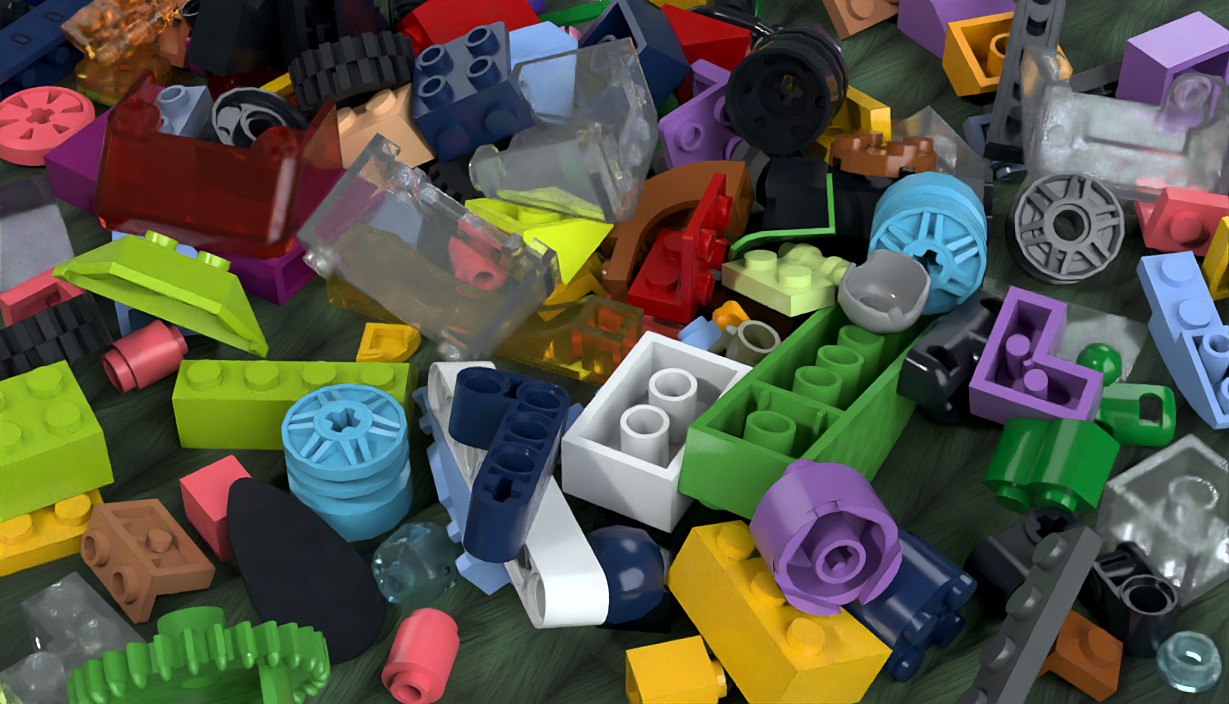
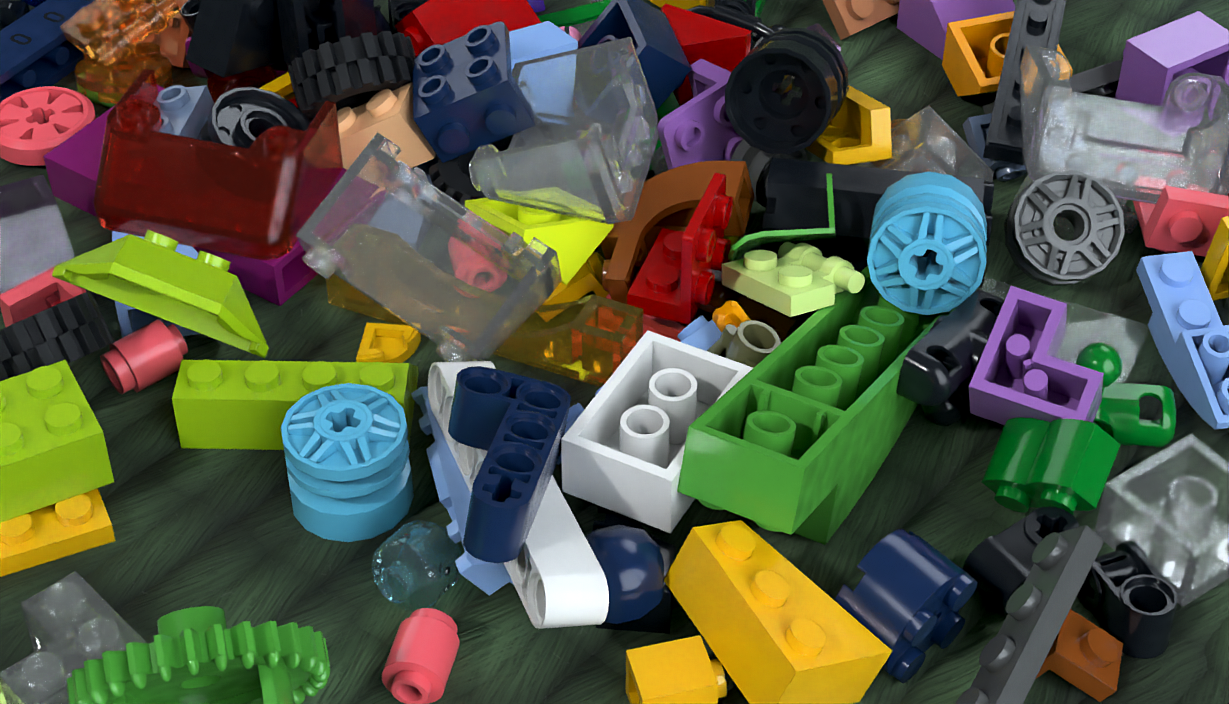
nougat bracket [80,498,216,624] -> none
coral brick [179,455,252,563] -> none
black shield [226,477,386,665] -> none
medium lavender brick [749,458,902,616] -> none
dark orange plate [829,129,938,178] -> none
light grey hair [838,249,931,335] -> none
clear light blue plate [1156,631,1222,692] -> none

